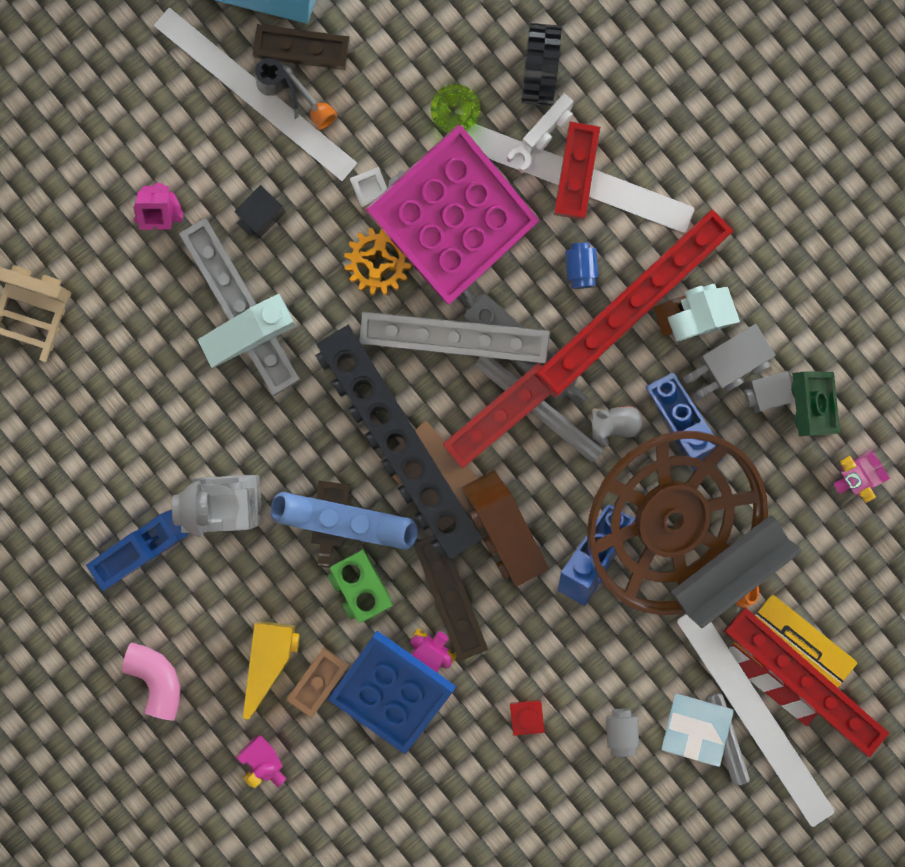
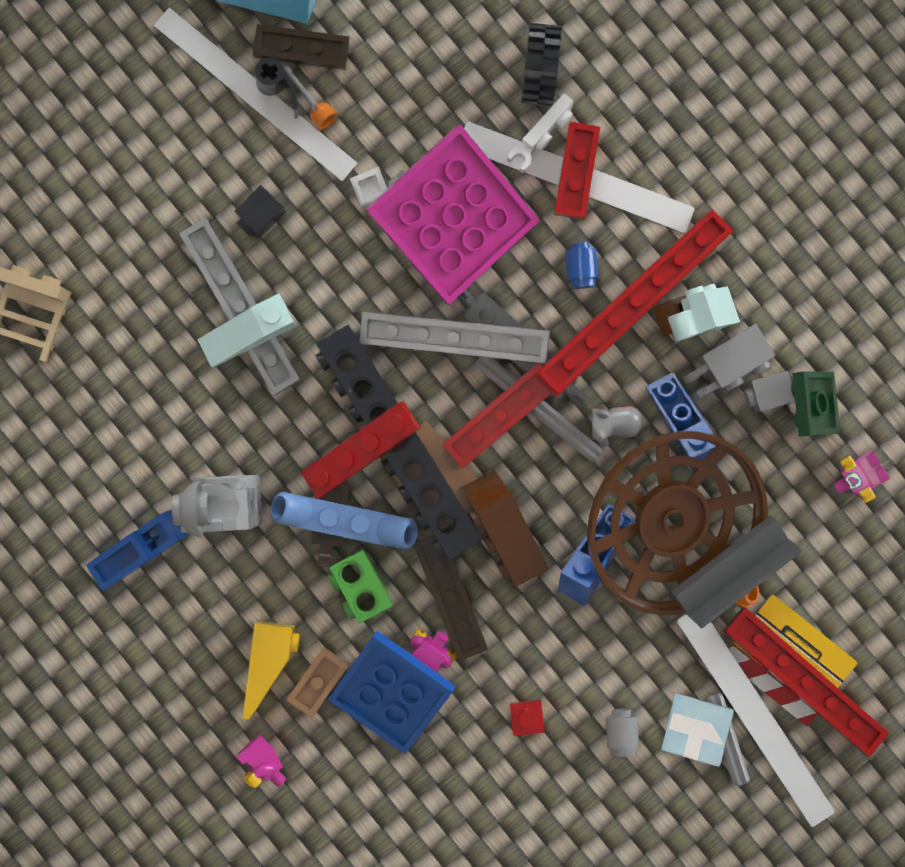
bright pink cylinder [122,642,181,721] -> none
dark pink piece [133,183,183,230] -> none
light orange gear [344,227,412,296] -> none
clear neon green gear [430,84,480,132] -> none
none -> red plate [301,401,421,499]

